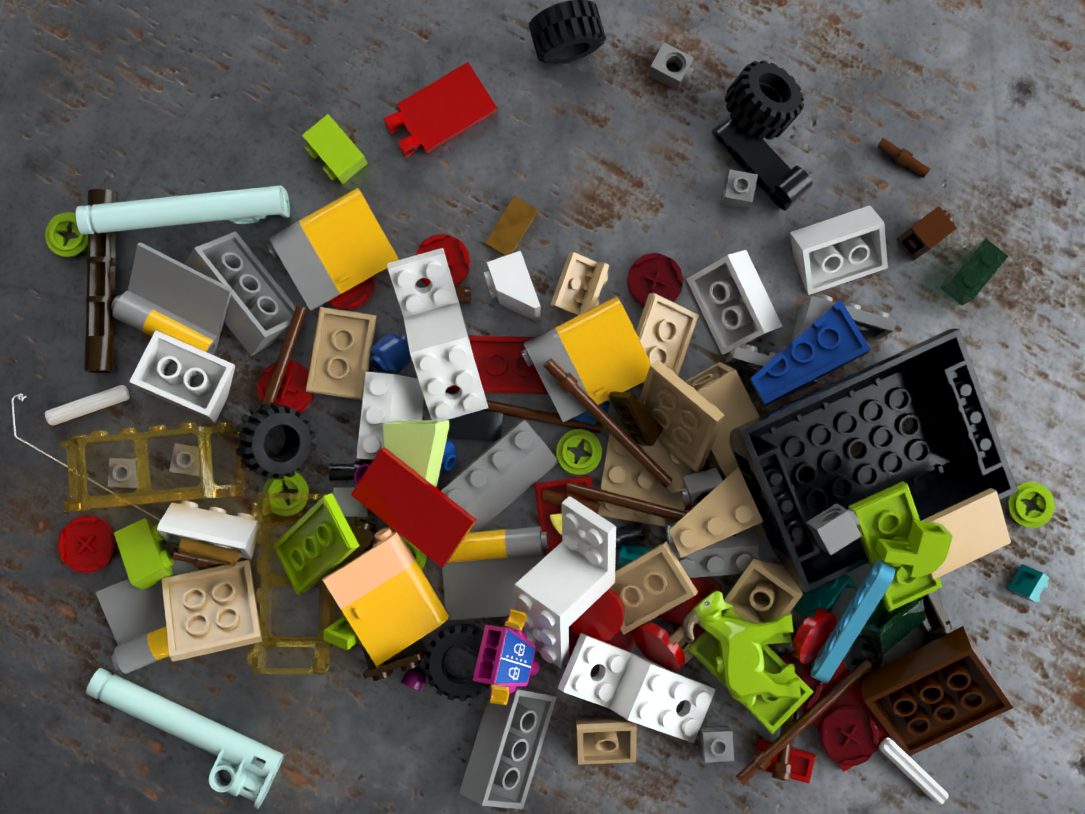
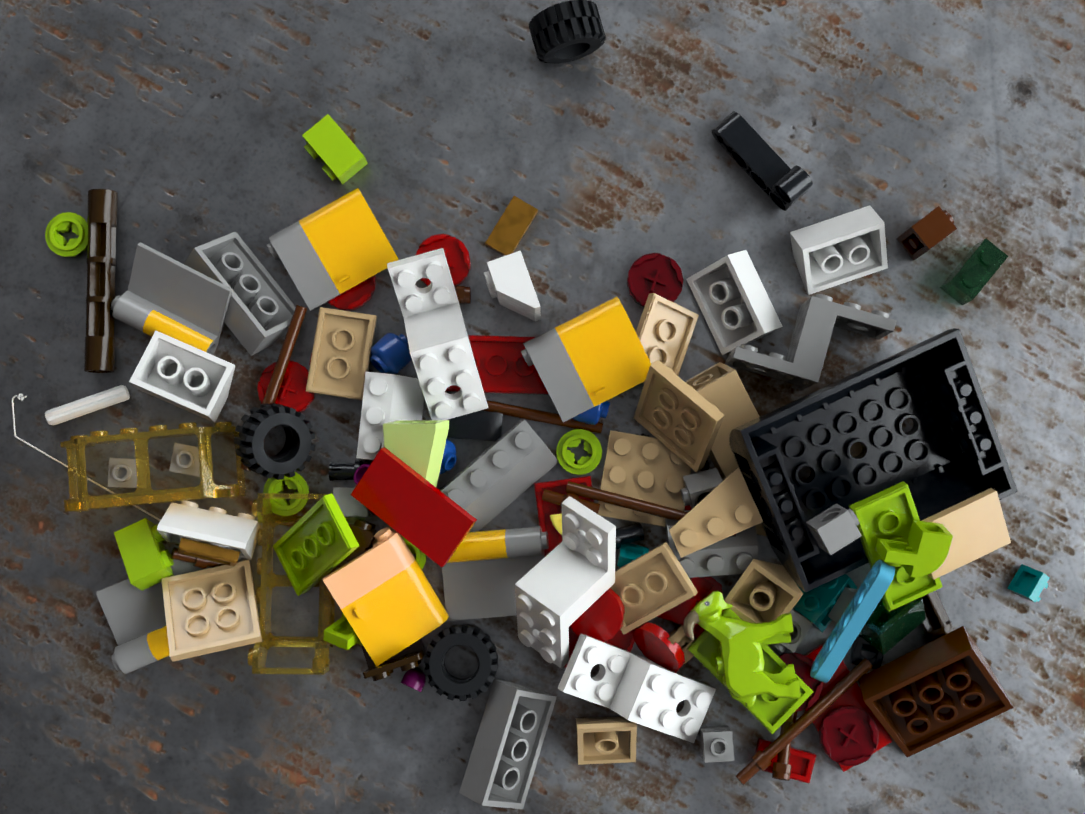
red tile [57,516,117,573] -> none
light aqua piece [76,185,290,235] -> none
light aqua piece [86,668,284,809] -> none
red tile [383,62,498,158] -> none
torso [472,609,540,705] -> none
reddish brown bar [543,358,673,488] -> none
tan bracket [550,252,609,317] -> none
dark brown slope [608,391,663,446] -> none
light grey brick [648,42,695,91] -> none
light grey brick [720,169,758,210] -> none
black tyre [725,61,804,140] -> none
blue wing [750,299,871,407] -> none
red tile [792,608,837,664] -> none
reddish brown bar [877,138,930,178] -> none
white axle [878,737,949,805] -> none
lime gear [1007,482,1055,528] -> none

